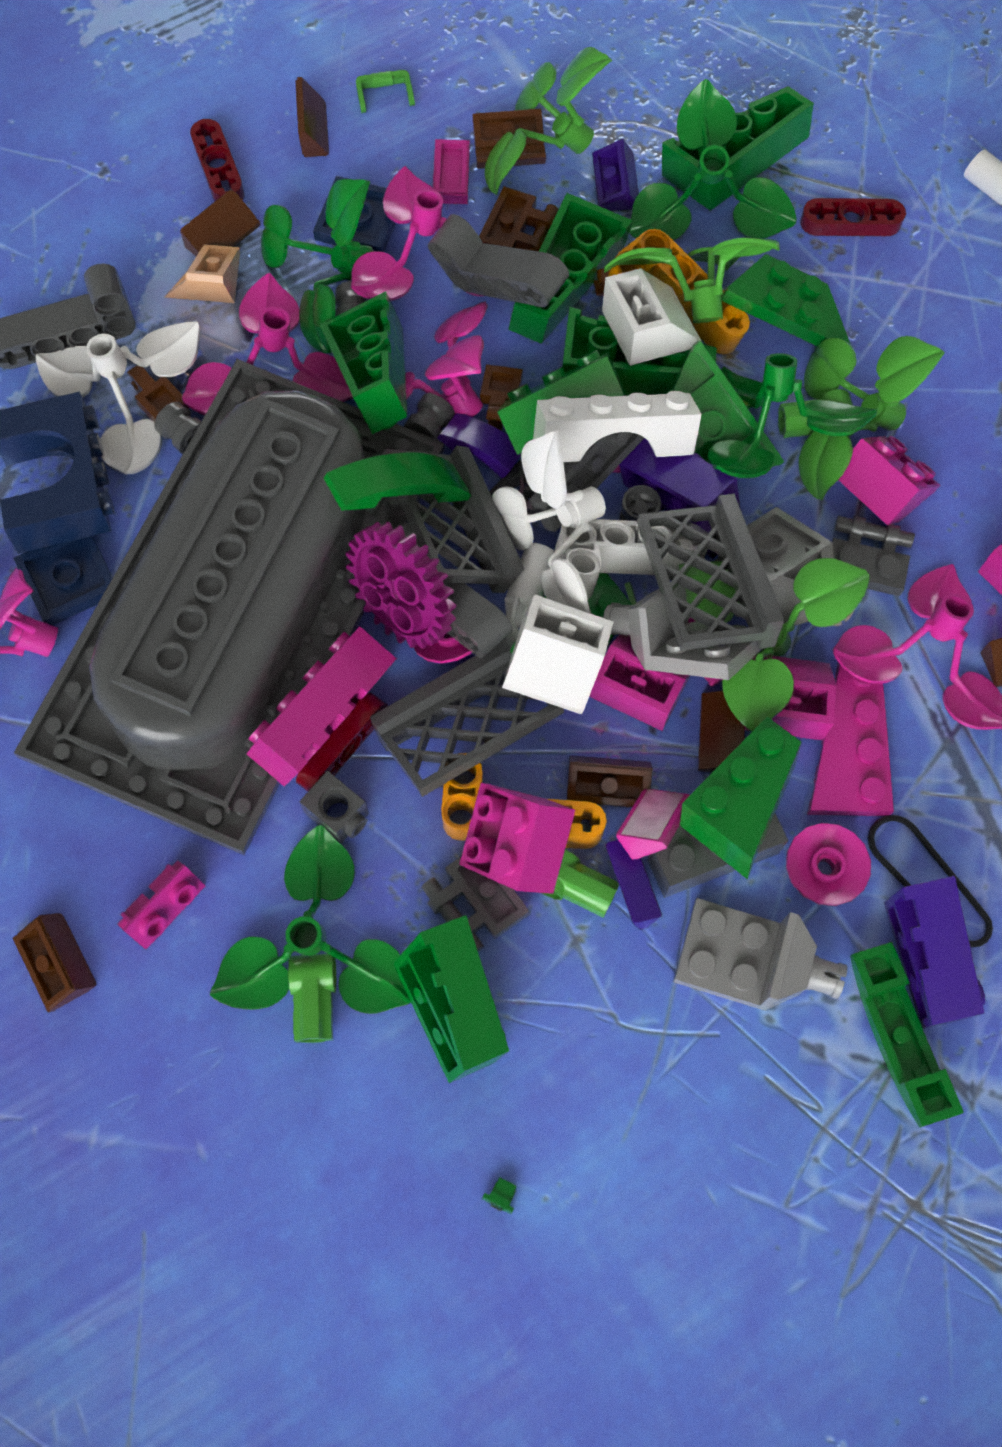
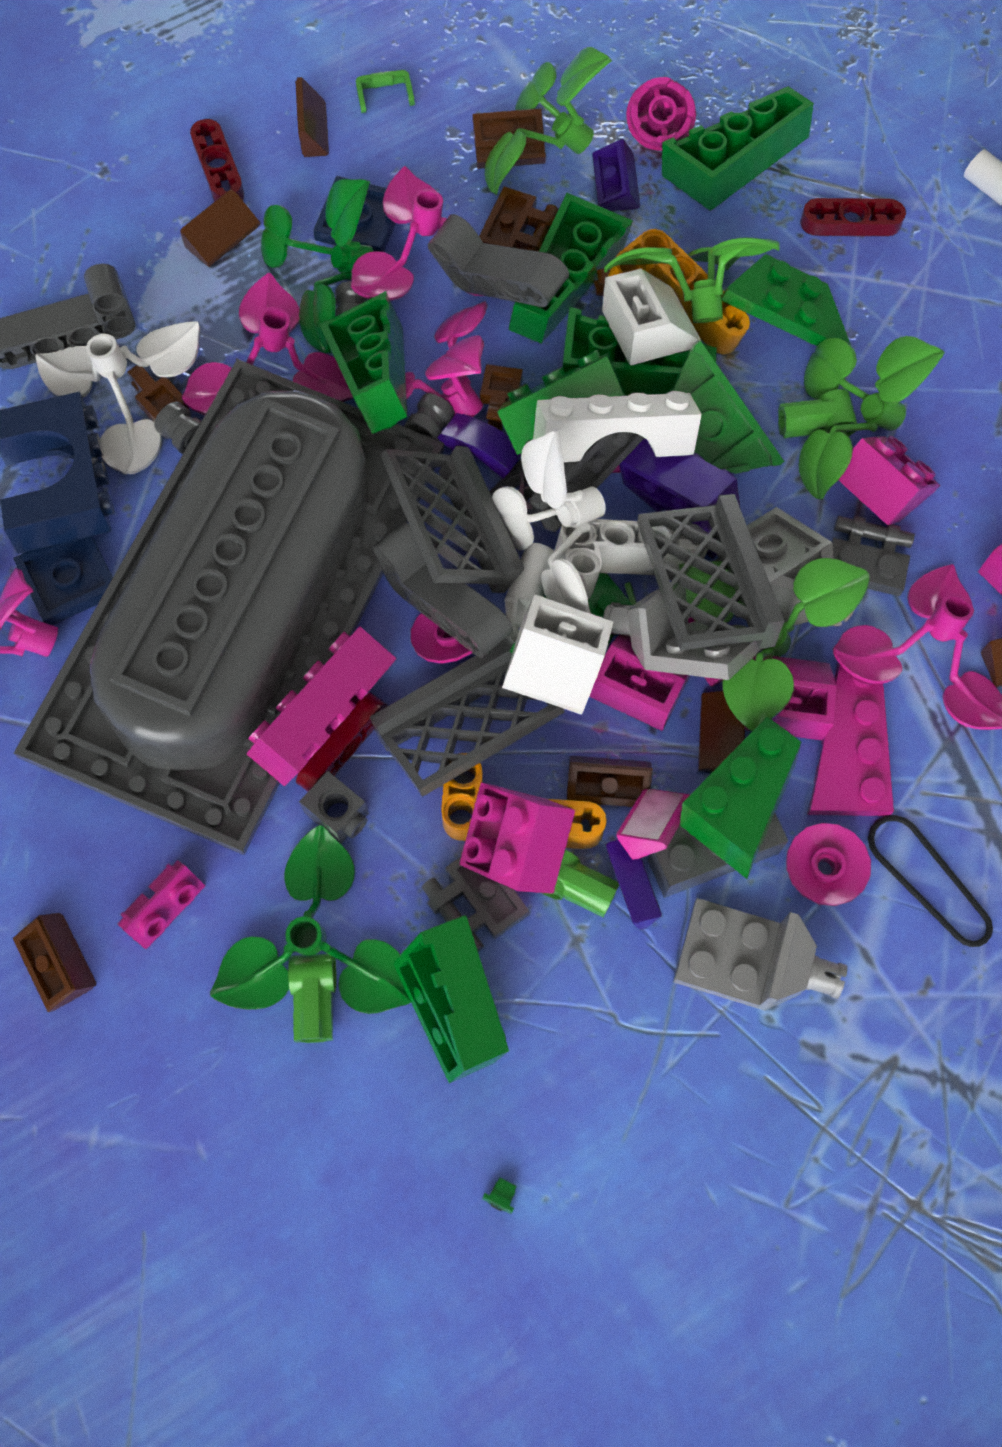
light nougat slope [165,244,240,303] -> none
green slope [324,452,472,511] -> none
magenta gear [346,522,456,649] -> none
dark pink tile [433,139,470,204] -> none
dark grey wheel [619,485,661,521] -> none
green plant [629,79,797,241] -> none
green plant [708,353,877,478] -> none
green slope [850,942,964,1128] -> none
dark purple wedge [884,876,986,1029] -> none
none -> dark pink cone [626,77,696,151]

